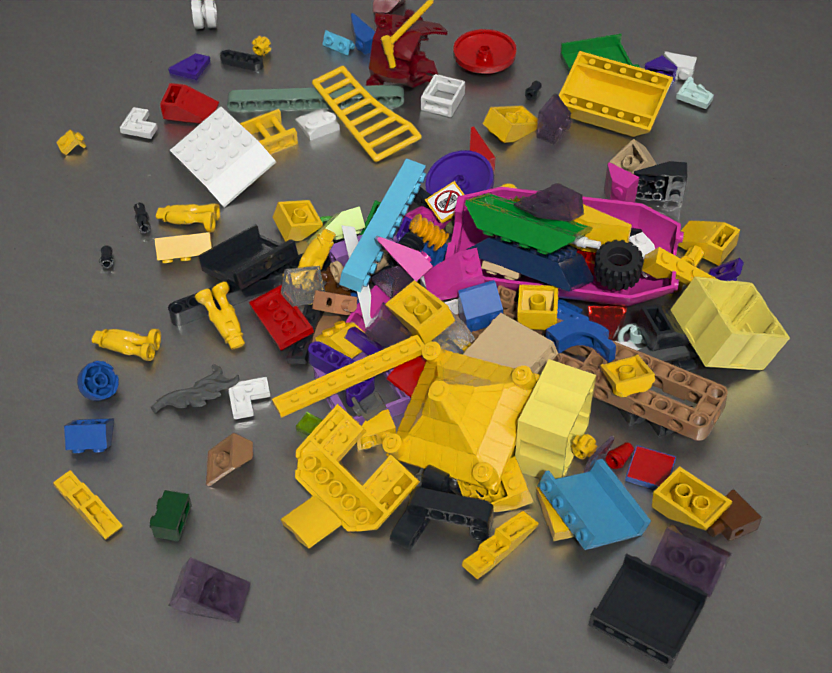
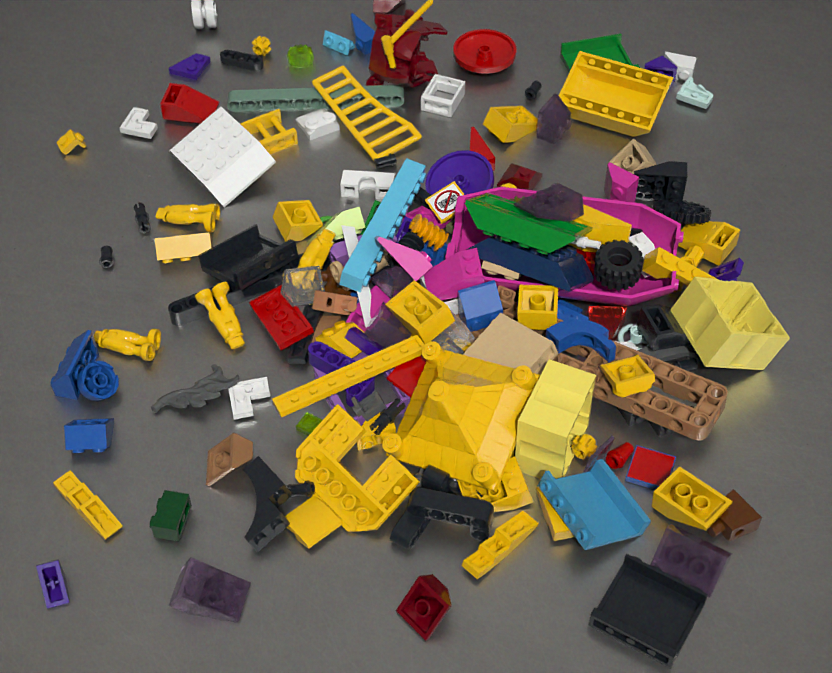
none -> dark purple slope [36,559,70,609]
none -> blue slope [51,330,99,400]
none -> black arch [243,456,293,552]
none -> clear neon green gear [287,44,314,69]
none -> black pin [287,480,315,498]
none -> white arch [340,170,395,199]
none -> black pin [369,398,406,435]
none -> black pin [374,153,397,169]
none -> dark red slope [396,574,452,641]
none -> dark red slope [497,163,542,190]
none -> black gear [652,199,711,224]

